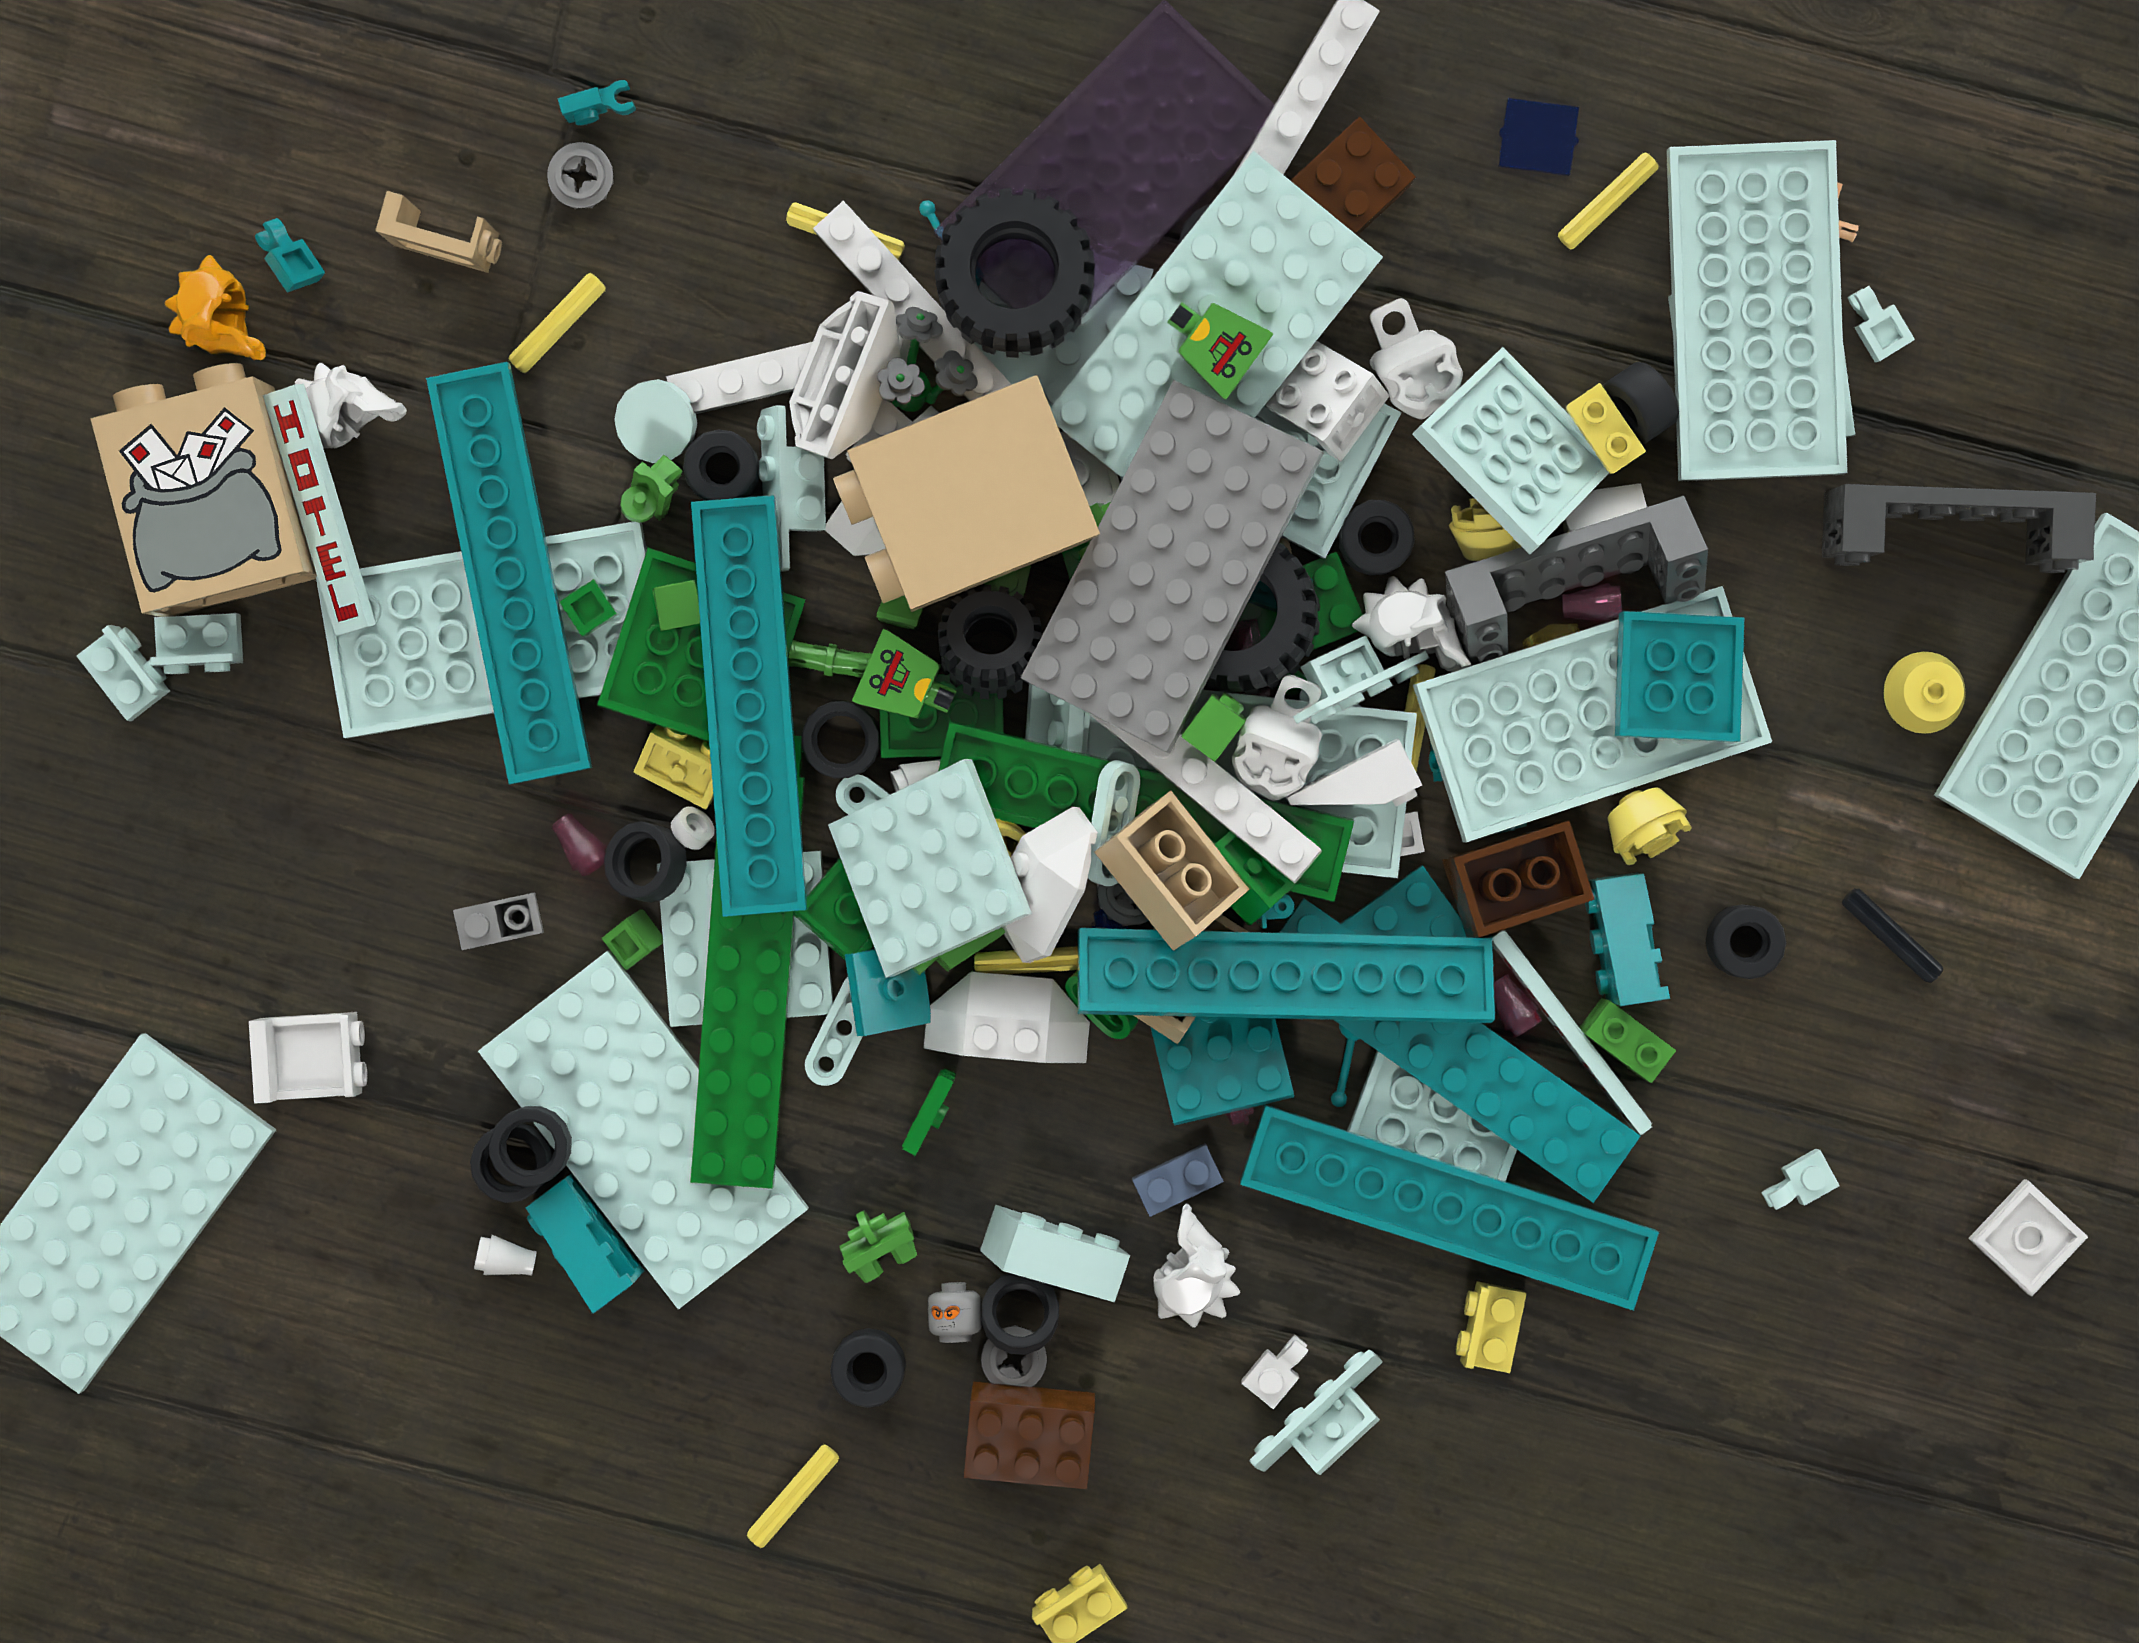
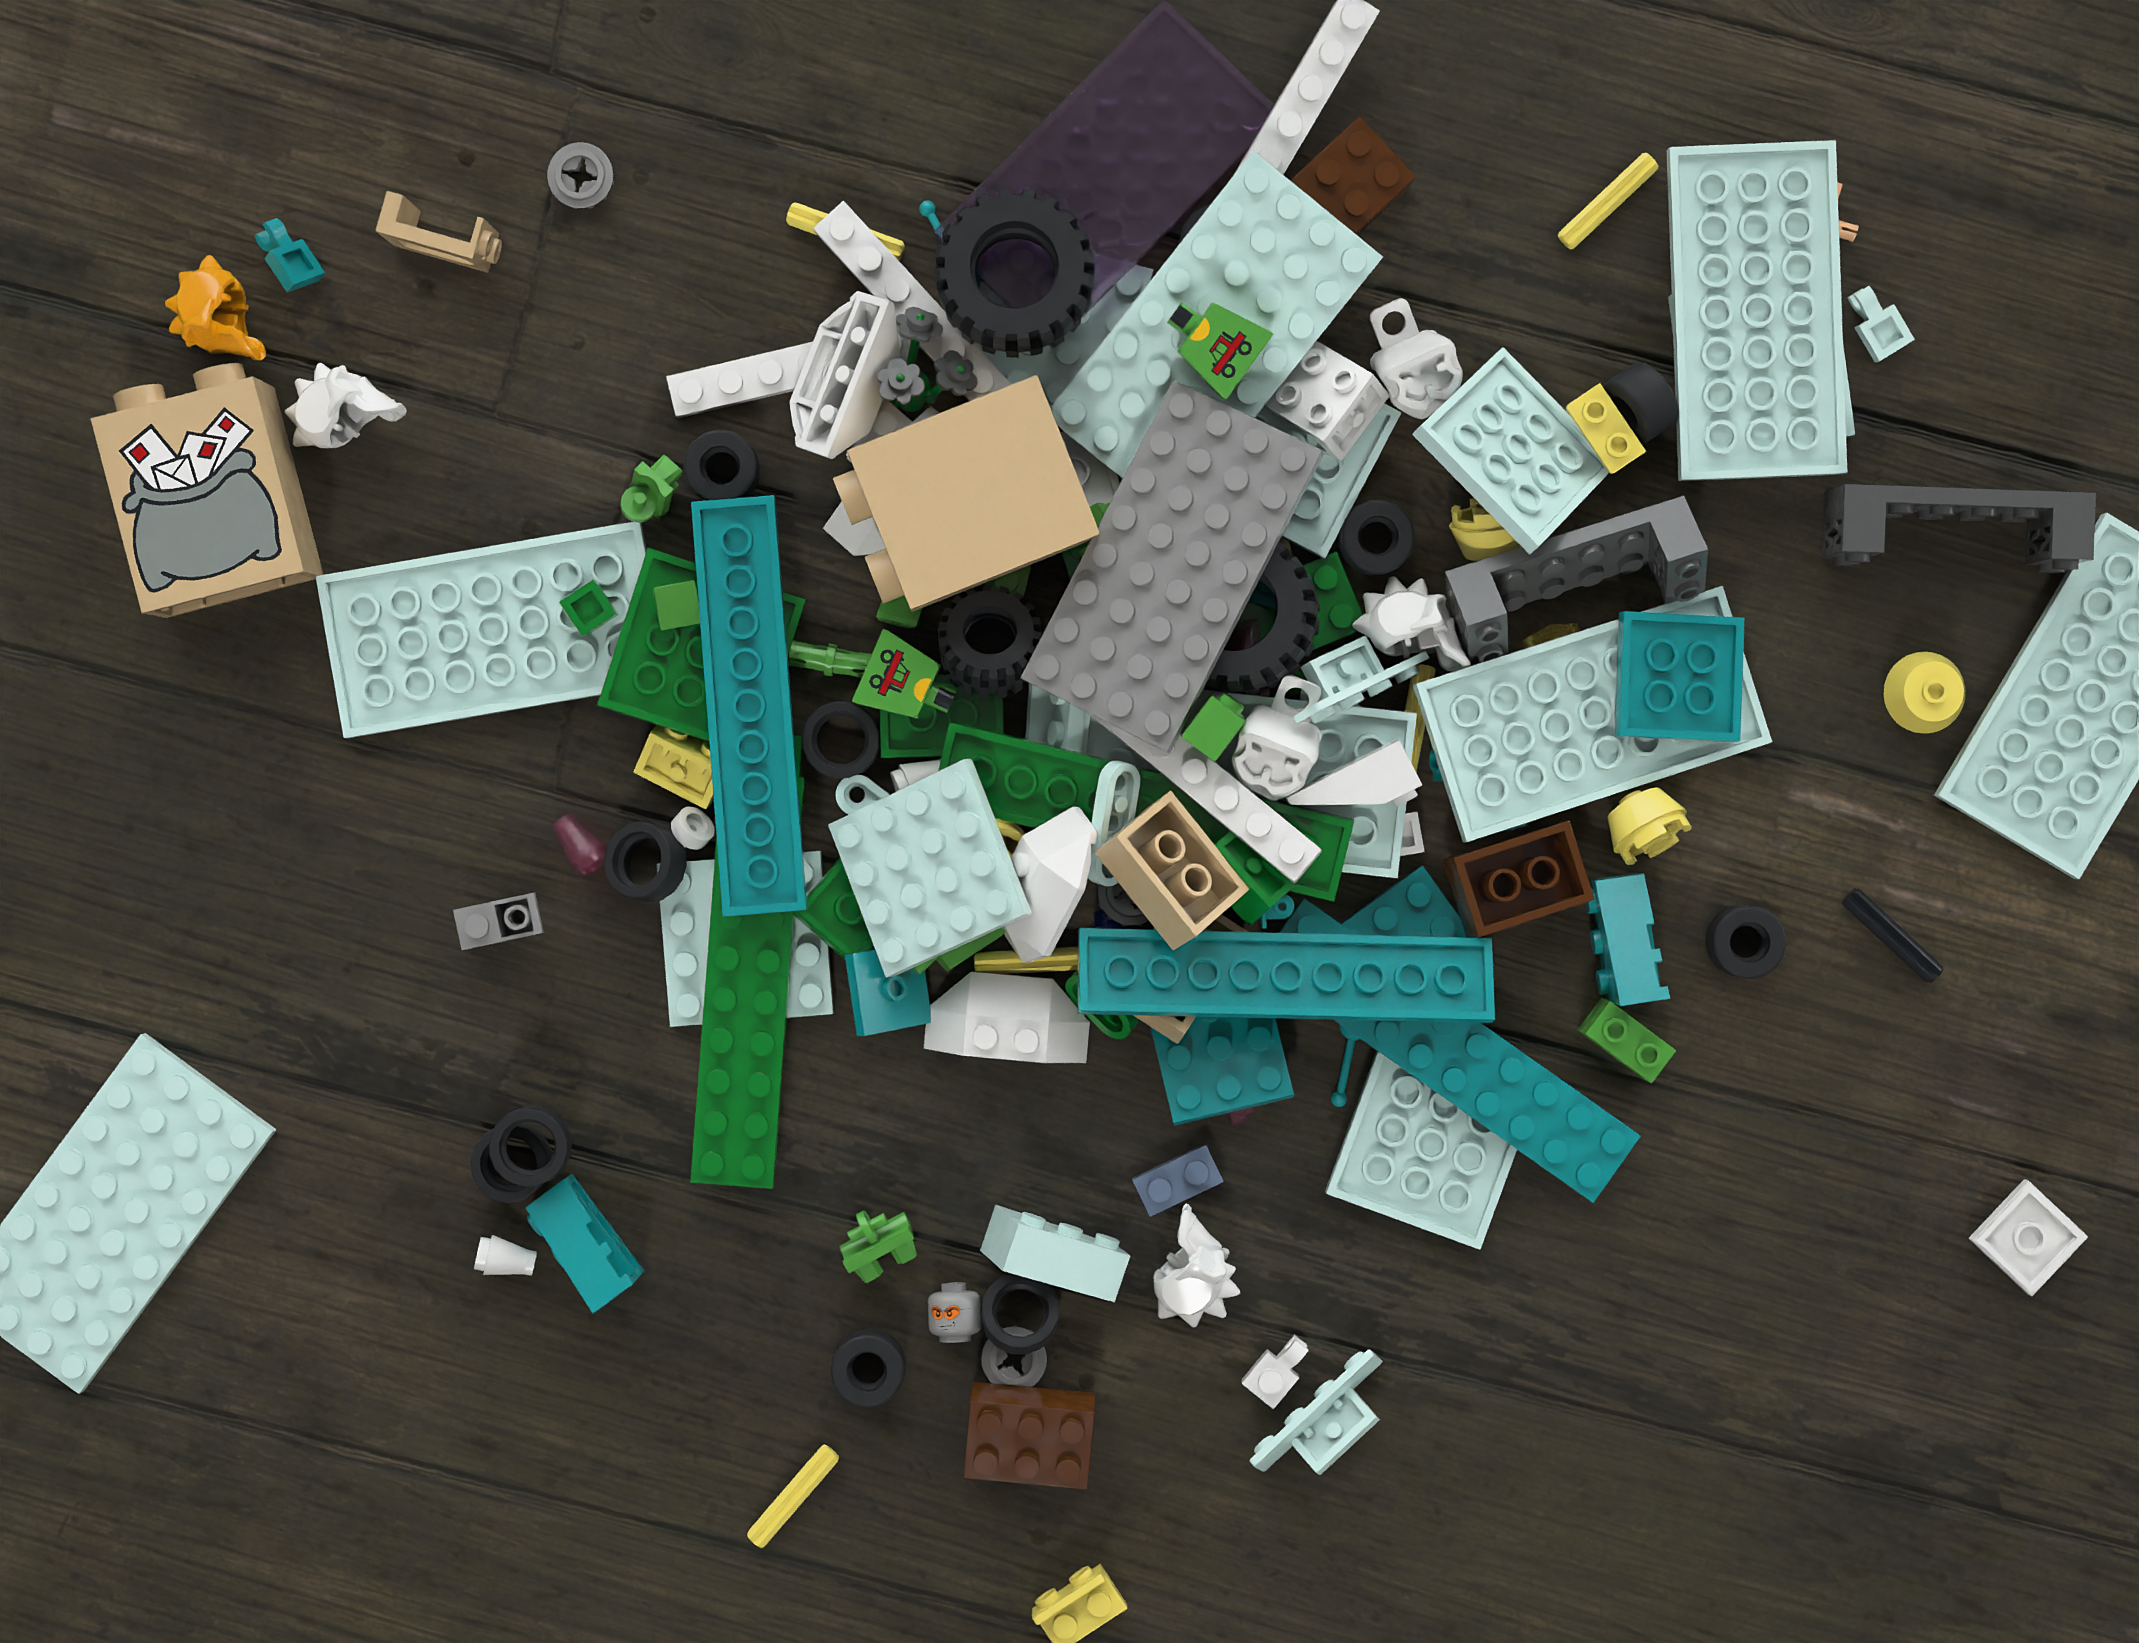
light aqua bracket [77,625,170,721] -> none
light aqua bracket [150,613,243,674] -> none
white panel [249,1012,367,1103] -> none
light aqua tile [263,384,376,636] -> none
teal plate [426,362,592,784] -> none
light aqua plate [478,950,809,1309] -> none
light yellow axle [509,273,605,373] -> none
teal plate [557,80,636,125] -> none
bright green slope [602,910,663,971] -> none
light aqua tile [615,379,697,463] -> none
light aqua bracket [757,405,826,572] -> none
light aqua plate [805,977,863,1086] -> none
green plate [902,1068,957,1156] -> none
teal plate [1240,1105,1659,1311] -> none
light yellow bracket [1456,1281,1527,1373] -> none
light aqua tile [1486,930,1652,1135] -> none
clear pink cone [1494,975,1543,1038] -> none
clear blue piece [1498,98,1579,176] -> none
white slope [1562,483,1647,534] -> none
clear pink cone [1562,582,1622,622] -> none
light aqua plate [1761,1149,1840,1210] -> none

